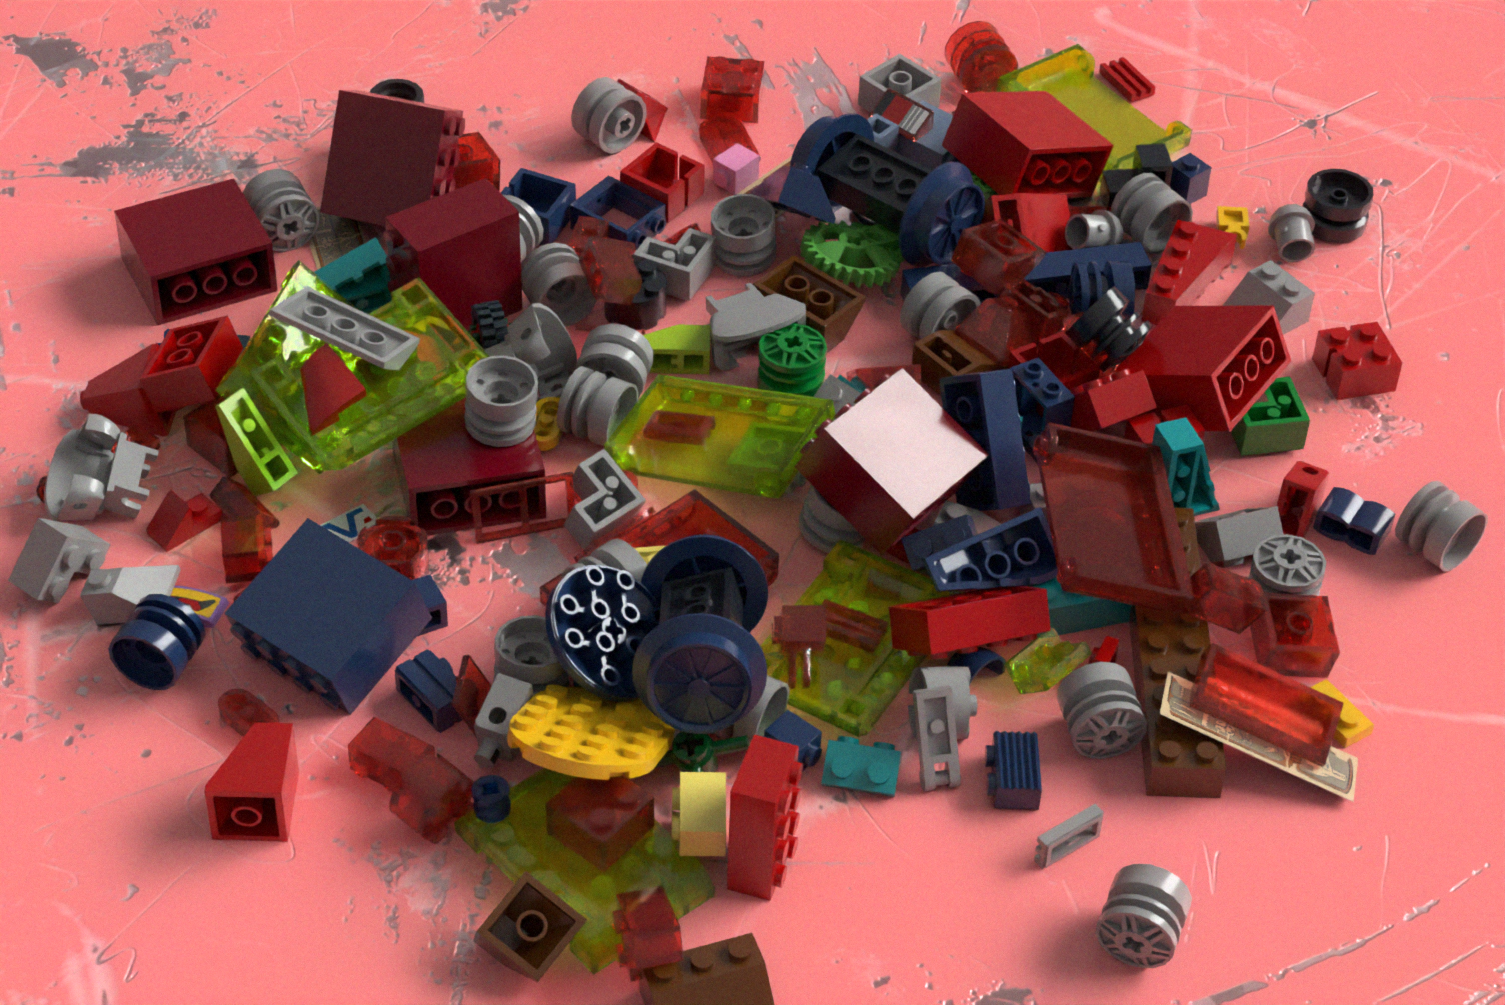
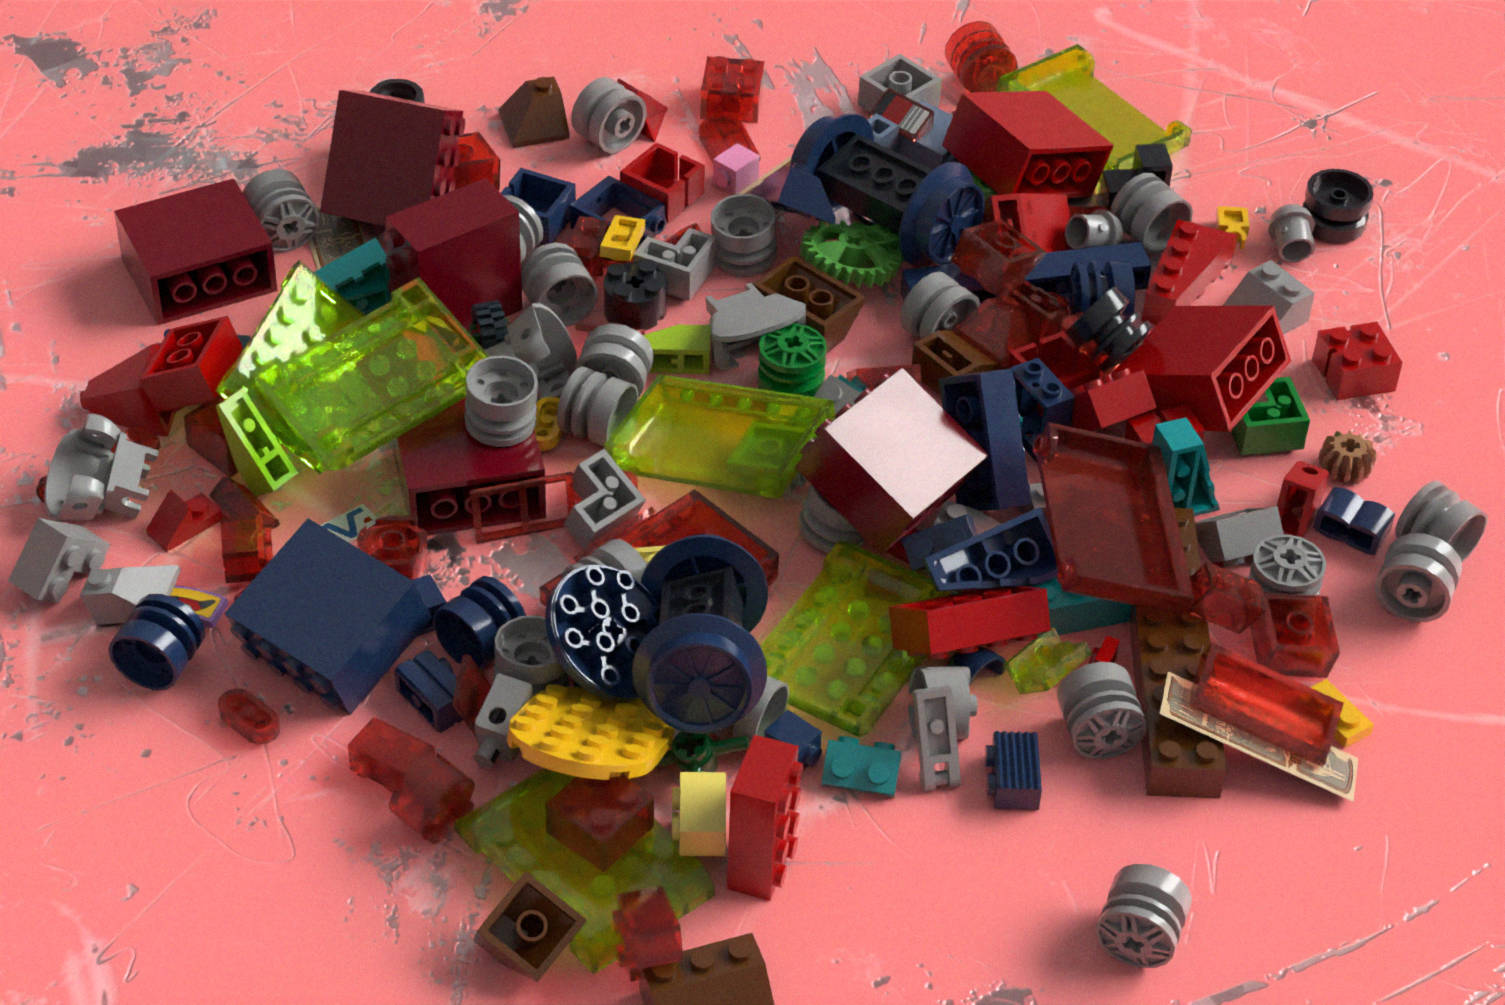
red slope [204,722,299,842] -> none
light grey slope [269,286,420,371] -> none
red slope [300,342,367,437] -> none
clear blue wheel [471,775,511,823] -> none
clear red brick [578,236,642,305] -> none
clear red tile [642,410,717,446] -> none
clear red brick [771,605,826,689] -> none
clear red tile [809,599,889,654] -> none
light grey tile [1034,804,1104,869] -> none
red tile [1099,57,1156,103] -> none
dark blue brick [1170,153,1212,204] -> none
none -> dark blue wheel [432,576,526,672]
none -> reddish brown slope [498,76,570,148]
none -> yellow plate [600,215,645,261]
none -> medium nougat gear [1318,430,1377,484]
none -> light grey wheel [1375,533,1463,622]

